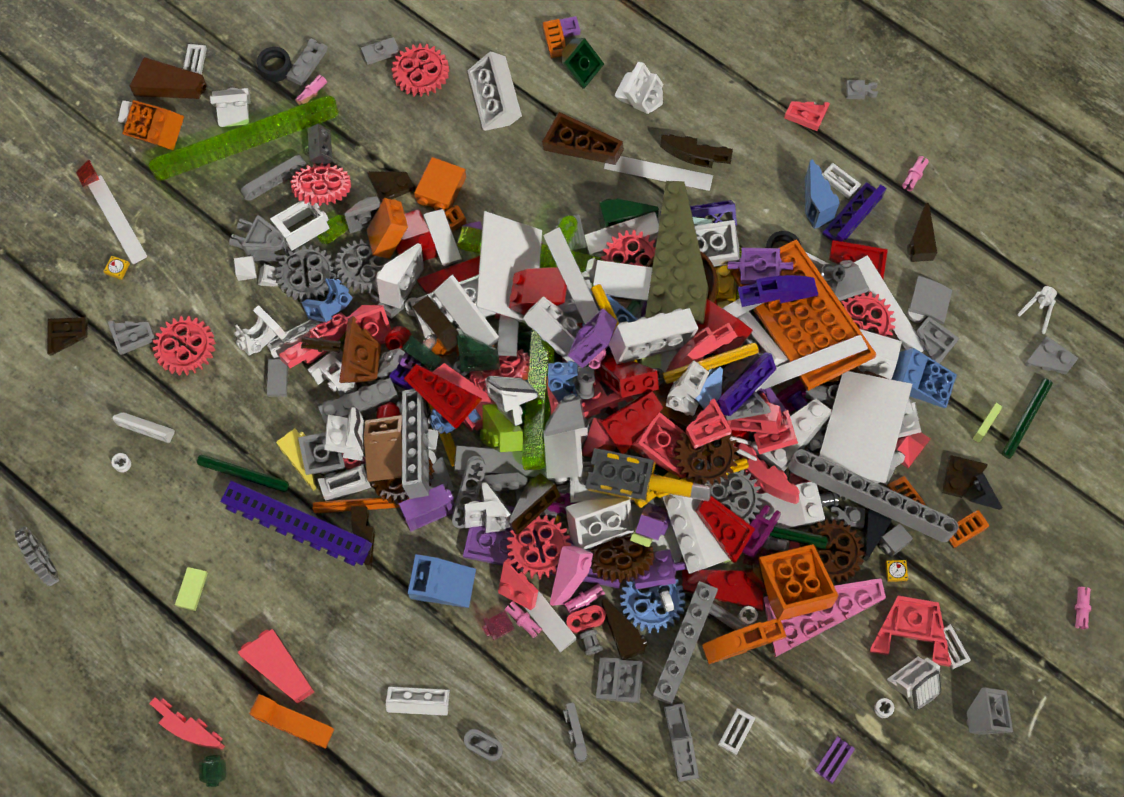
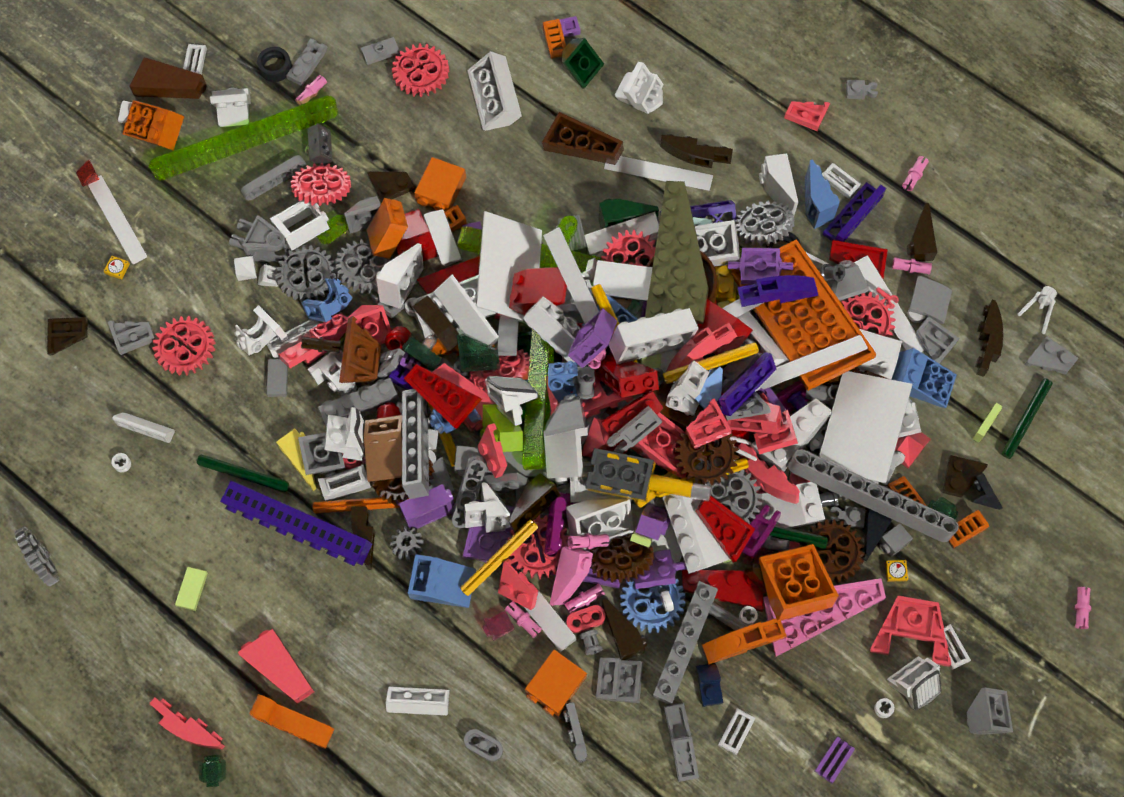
none -> light grey gear [390,526,424,561]
none -> yellow axle [460,520,538,596]
none -> coral wing [478,423,507,478]
none -> orange brick [525,650,587,717]
none -> magenta hinge [544,497,566,555]
none -> bright pink pin [567,533,609,549]
none -> light grey hinge [607,406,662,454]
none -> dark blue slope [696,663,723,707]
none -> light grey gear [734,200,795,247]
none -> white slope [759,153,798,215]
none -> coral hand [876,287,899,309]
none -> bright pink pin [892,257,932,275]
none -> clear green head [928,497,959,520]
none -> dark brown slope [975,299,1003,377]

